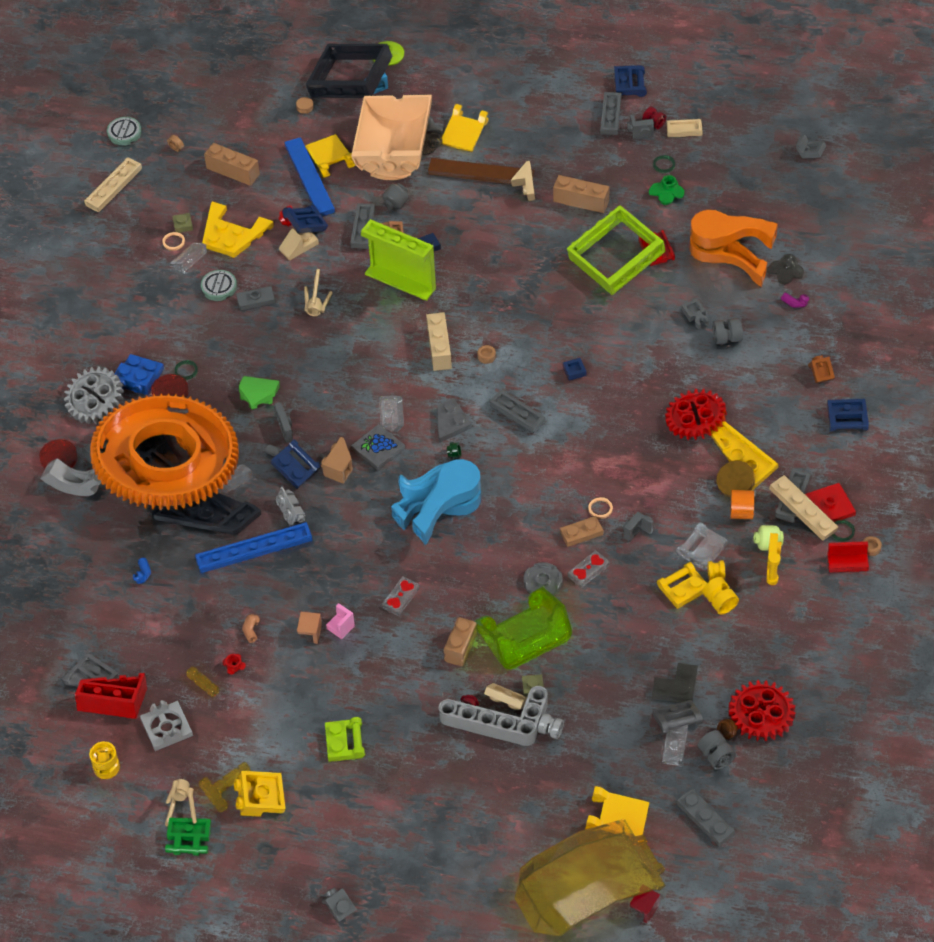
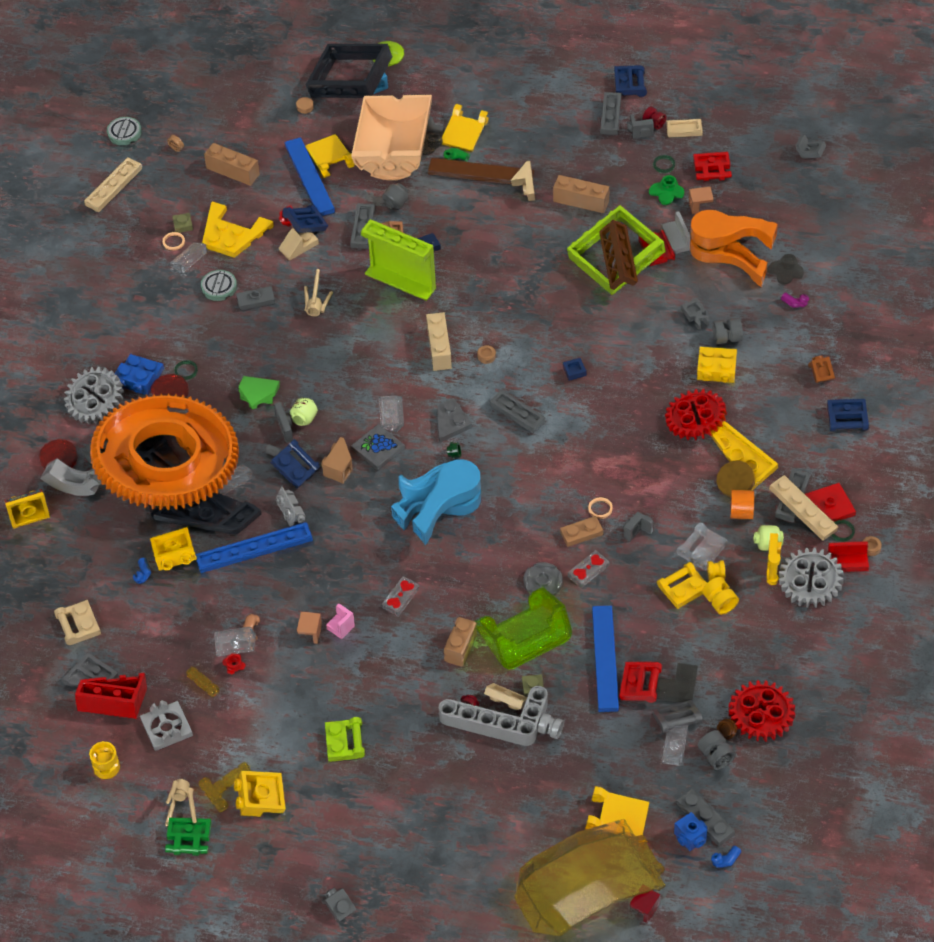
none -> yellow slope [4,489,50,529]
none -> tan plate [54,600,101,645]
none -> yellow plate [150,527,197,571]
none -> clear slope [214,627,256,657]
none -> yellowish green head [290,398,318,426]
none -> green arm [443,148,470,162]
none -> blue tile [592,605,619,712]
none -> reddish brown fence [599,220,638,290]
none -> red plate [619,662,662,703]
none -> light grey panel [661,211,690,254]
none -> blue brick [674,812,708,851]
none -> nougat panel [689,187,714,214]
none -> red plate [693,152,732,182]
none -> yellow plate [697,347,737,383]
none -> blue arm [711,846,742,868]
none -> light grey gear [779,548,844,608]

